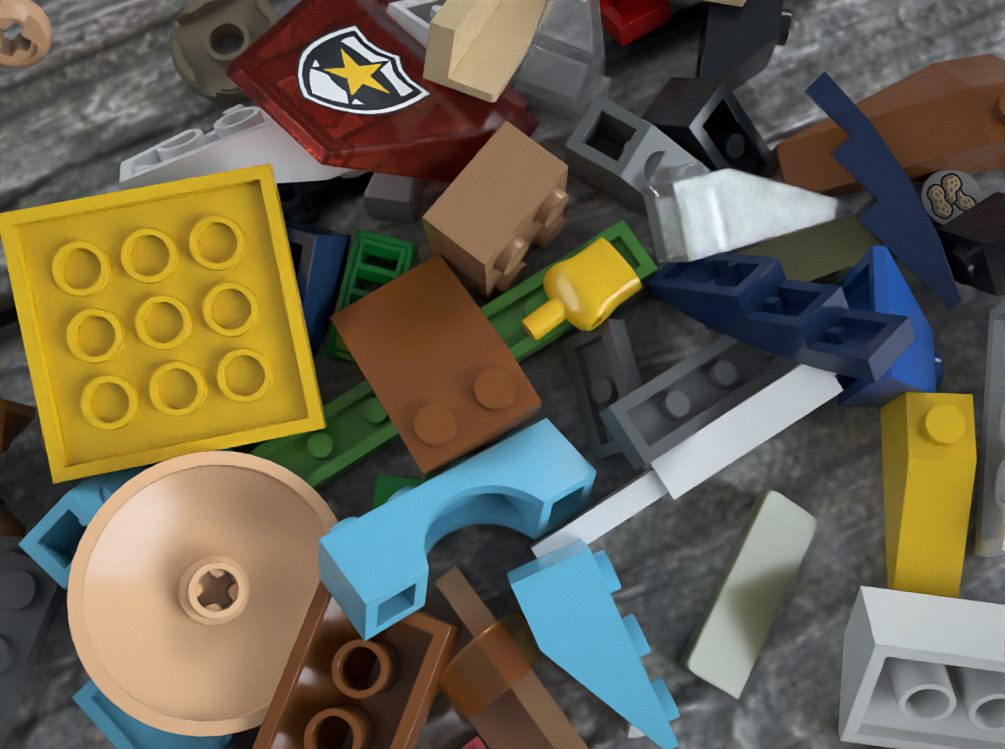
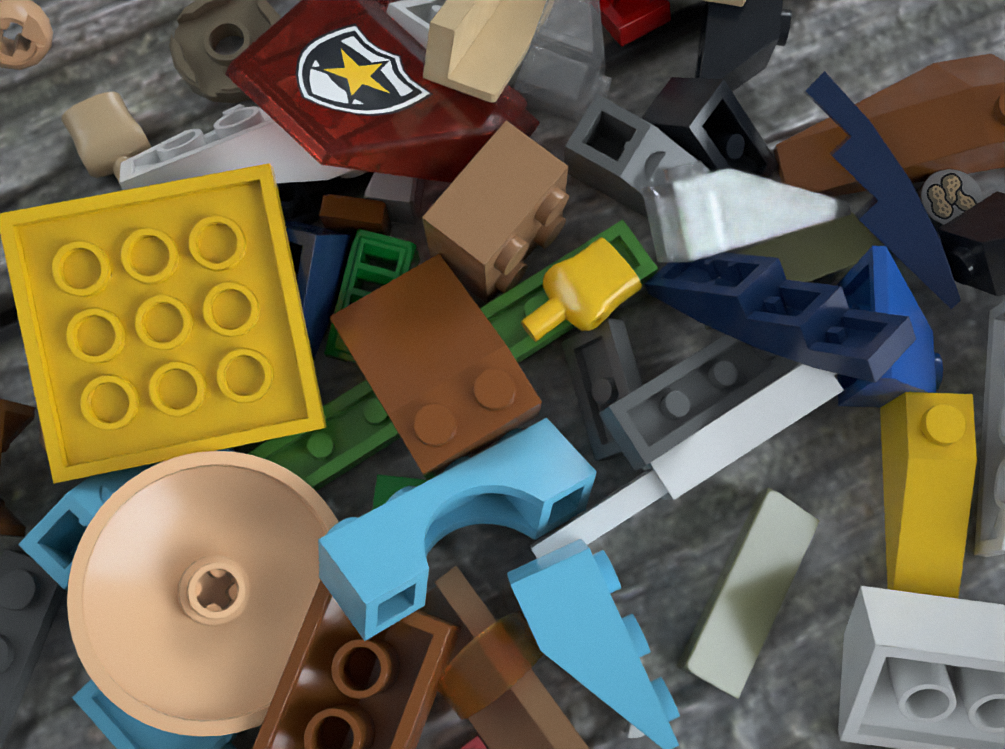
none -> tan piece [61,91,151,186]
none -> reddish brown tile [319,194,392,241]

